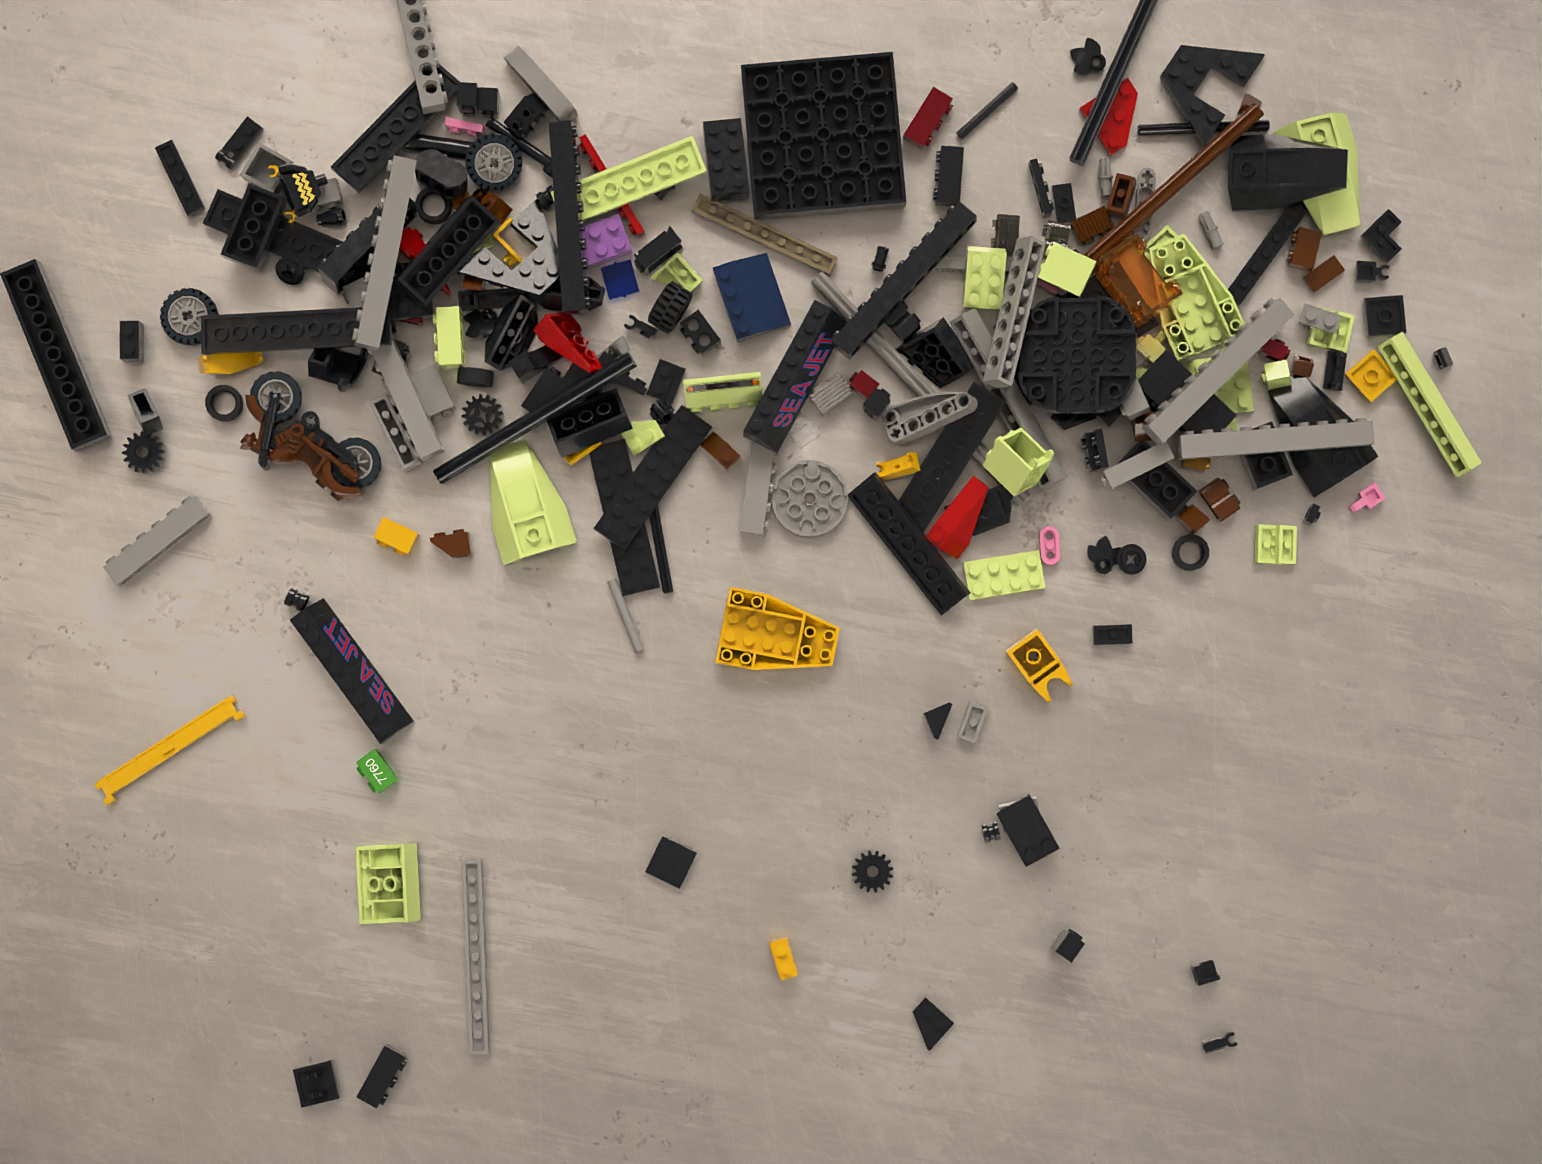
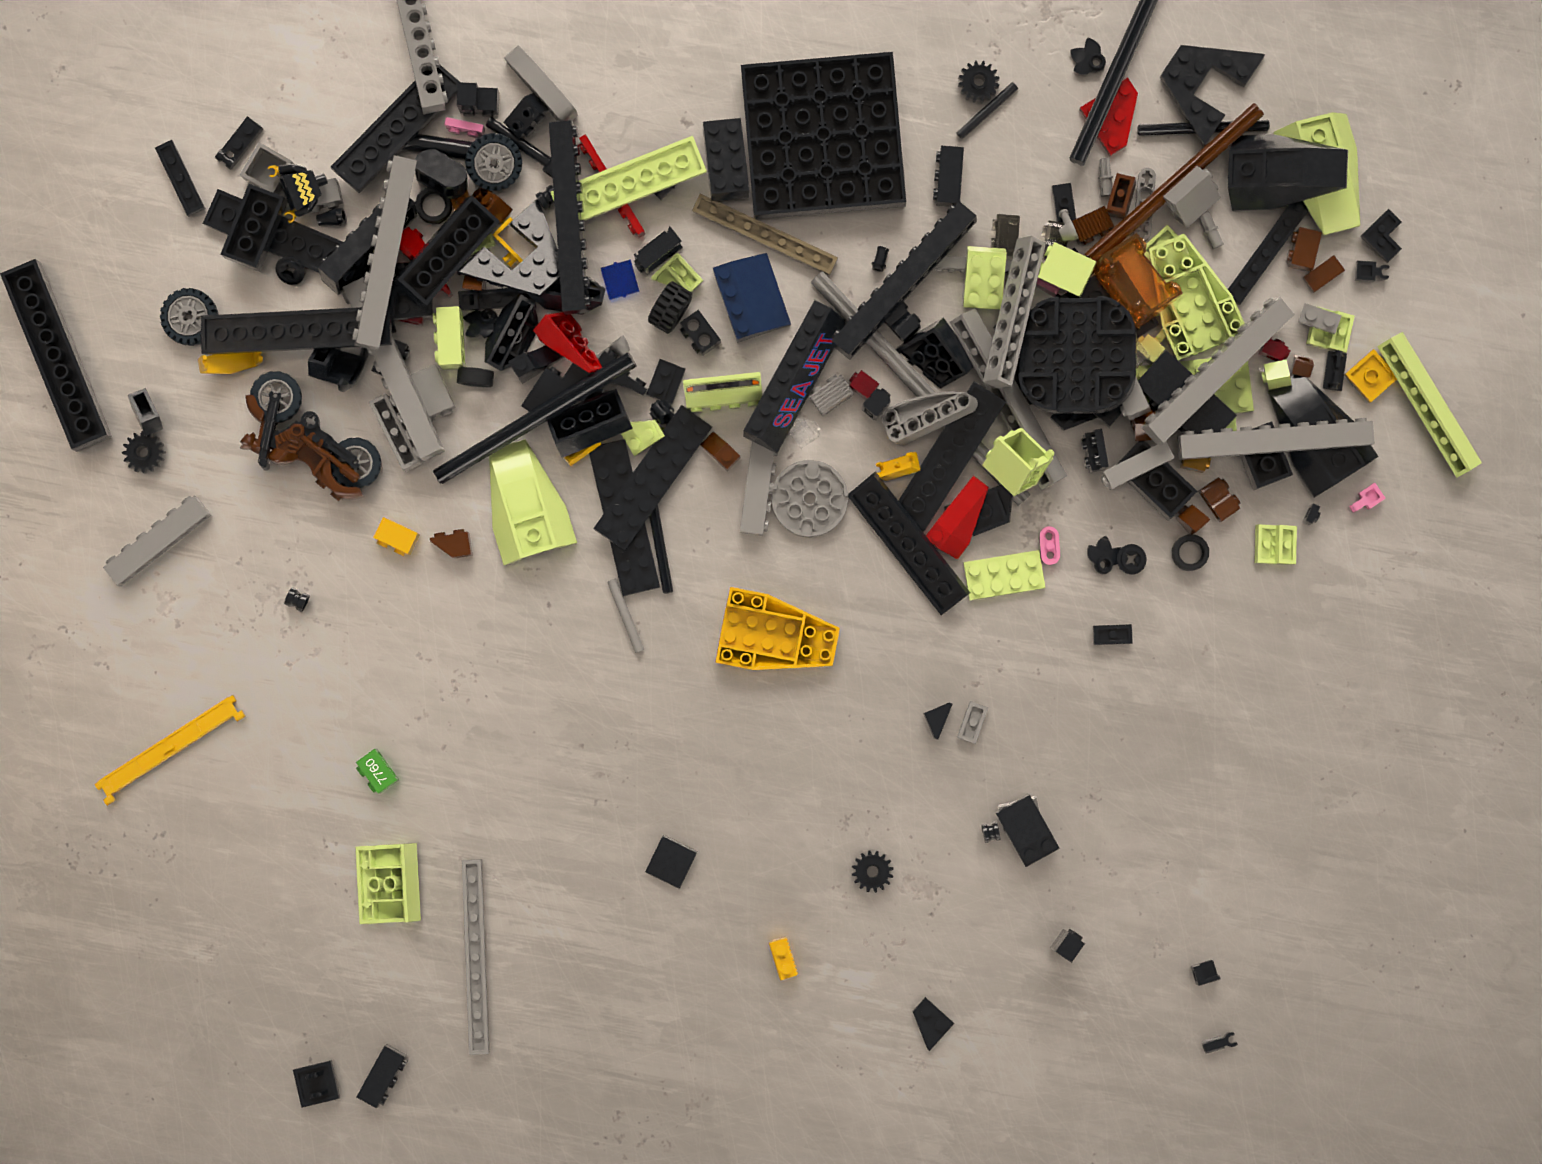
black brick [120,321,144,362] -> none
black tyre [205,385,243,422] -> none
black slope [290,598,414,744] -> none
black gear [461,394,504,436] -> none
medium lavender brick [582,214,633,271] -> none
black plate [624,315,659,339] -> none
dark red brick [903,86,954,150] -> none
yellow brick [1005,628,1073,703] -> none
black plate [1028,158,1054,218] -> none
reddish brown slope [1237,93,1262,114] -> none
black plate [1363,295,1407,337] -> none
black slope [1433,347,1453,370] -> none
none -> black gear [958,60,1000,103]
none -> light grey bar [1059,209,1079,241]
none -> light grey brick [1163,166,1221,228]

